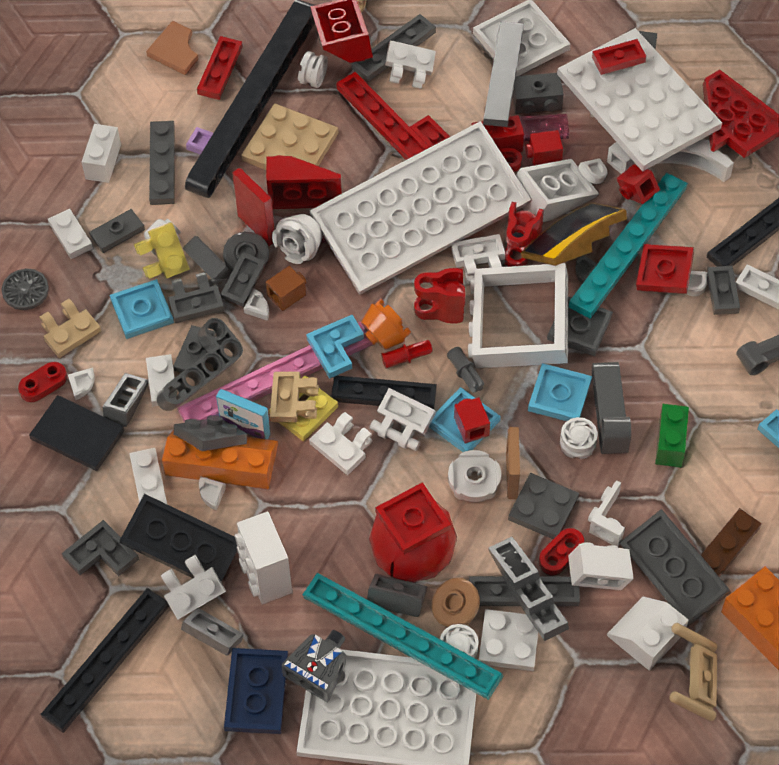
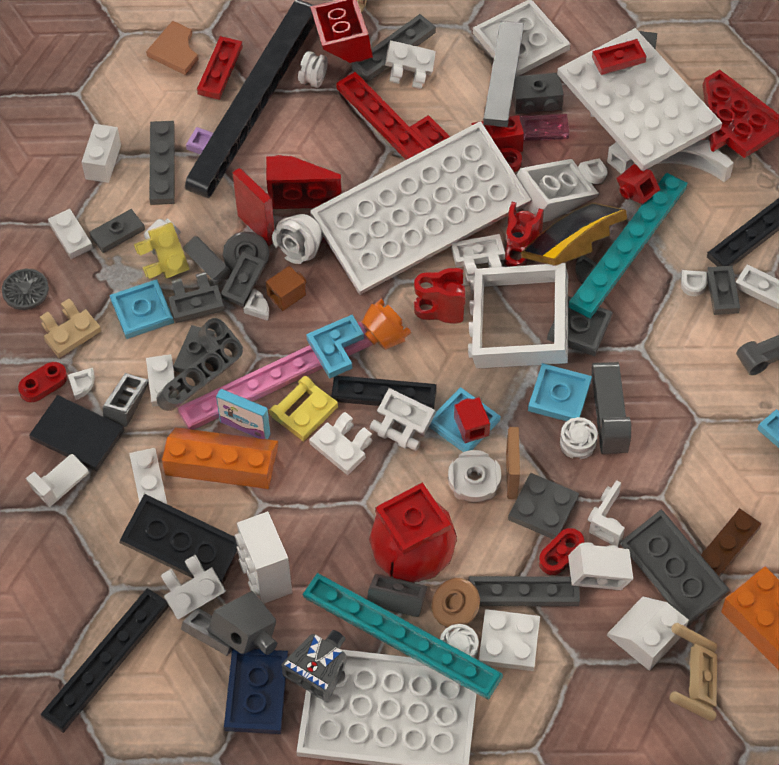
dark grey plate [61,520,139,577] -> none
dark grey plate [173,416,247,451] -> none
white tile [199,476,226,510] -> none
tan plate [241,103,338,170] -> none
tan plate [270,372,319,422] -> none
red axle [381,340,433,369] -> none
dark grey axle [447,347,484,393] -> none
dark grey slope [488,537,569,641] -> none
red brick [525,130,563,166] -> none
red plate [636,244,694,294] -> none
green brick [655,404,689,468] -> none
none -> white bracket [26,454,89,507]
none -> dark grey torso [208,591,278,655]

